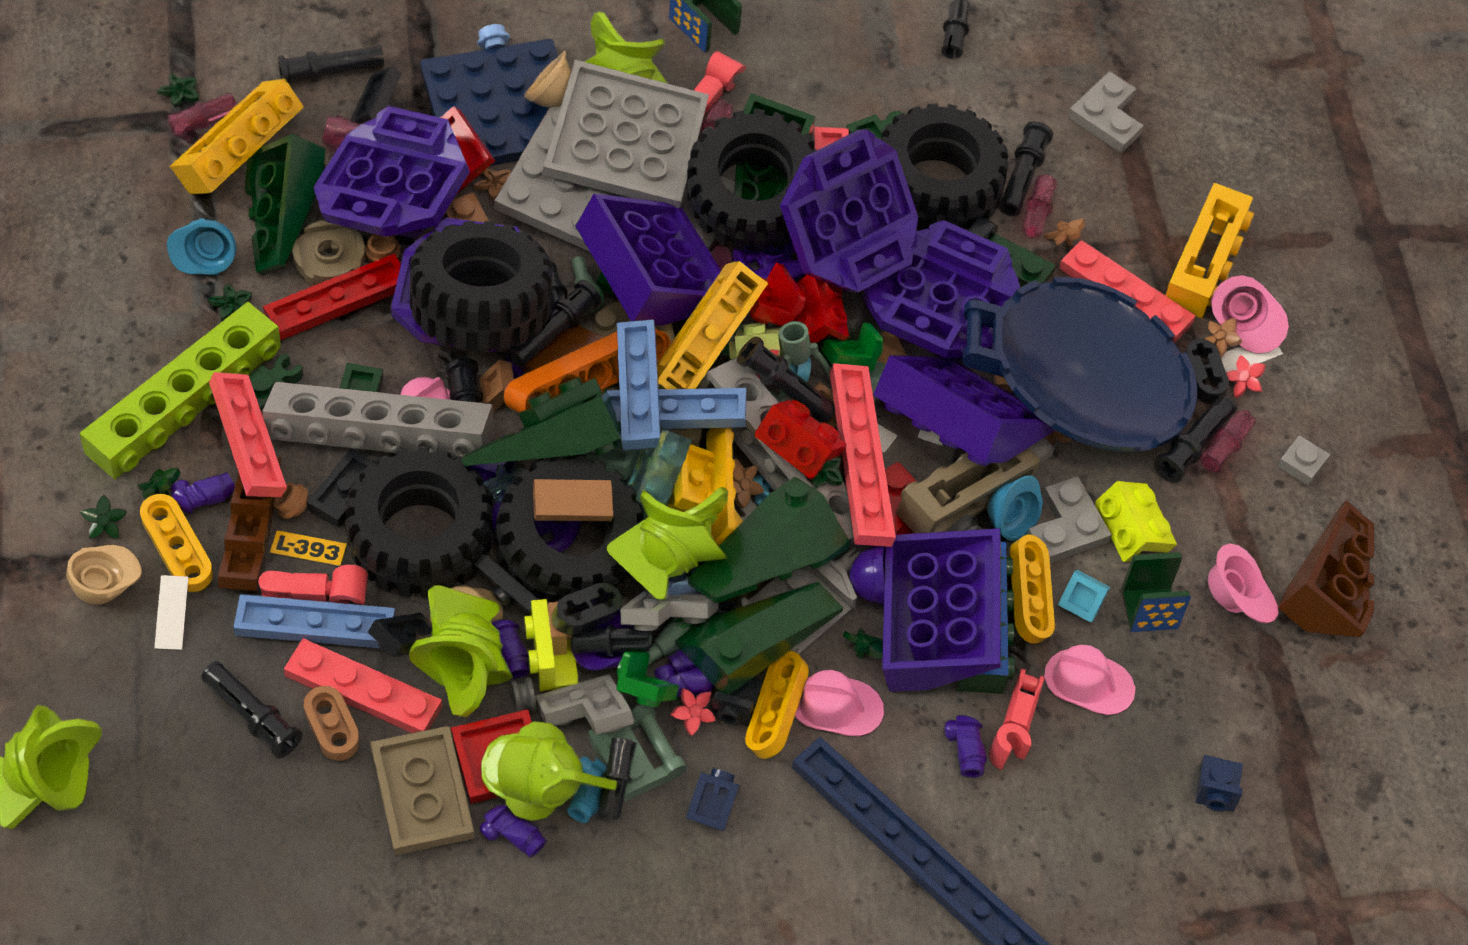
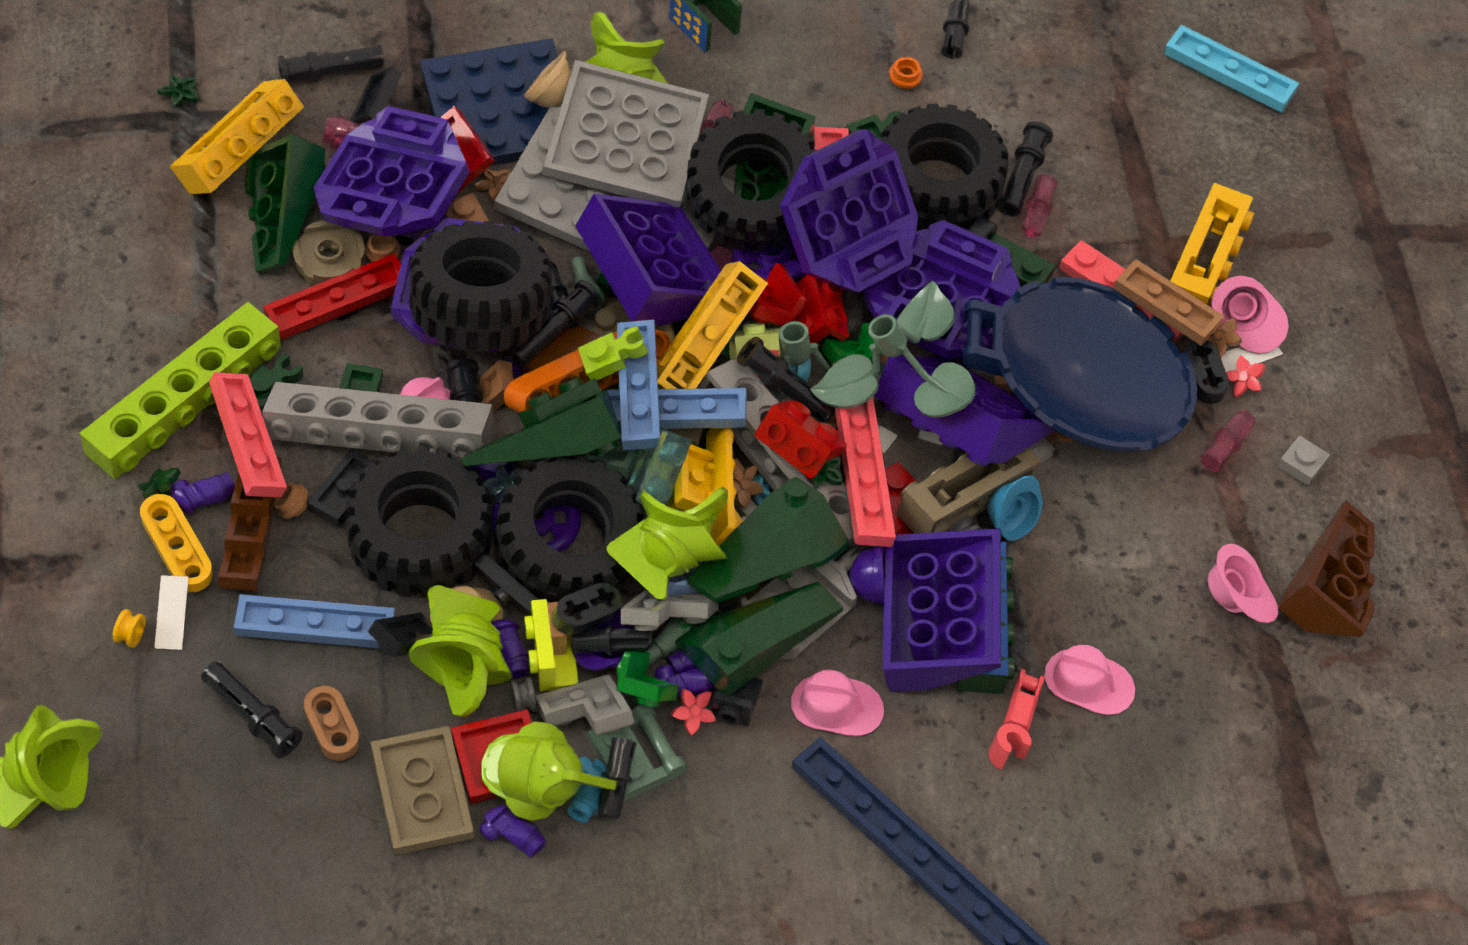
tan hat [66,545,142,605] -> none
dark green plant [80,495,127,539] -> none
clear pink axle [167,93,237,137] -> none
dark azure hat [167,218,237,276] -> none
dark green plant [208,283,252,321] -> none
coral piece [258,565,368,605] -> none
yellow sticker [270,530,347,566] -> none
coral plate [284,638,442,733] -> none
light blue plate [477,24,510,49] -> none
medium nougat tile [533,479,613,521] -> none
dark blue bracket [686,768,741,831] -> none
coral piece [694,51,746,116] -> none
yellow plate [745,651,809,759] -> none
dark green plant [843,628,883,659] -> none
dark purple arm [944,715,987,778] -> none
yellow plate [1010,534,1055,644] -> none
light grey plate [1027,476,1112,563] -> none
medium nougat plant [1044,219,1085,246] -> none
medium azure plate [1058,570,1111,623] -> none
light grey plate [1068,71,1144,153] -> none
neon yellow bracket [1095,481,1177,562] -> none
dark green piece [1121,552,1191,632] -> none
black pin [1154,395,1237,483] -> none
dark blue bracket [1195,755,1243,812] -> none
none -> yellow bush [112,609,146,648]
none -> lime plate [578,326,648,381]
none -> sand green plant [810,281,975,418]
none -> orange plate [889,57,923,89]
none -> medium nougat plate [1113,259,1224,346]
none -> medium azure plate [1164,25,1299,113]

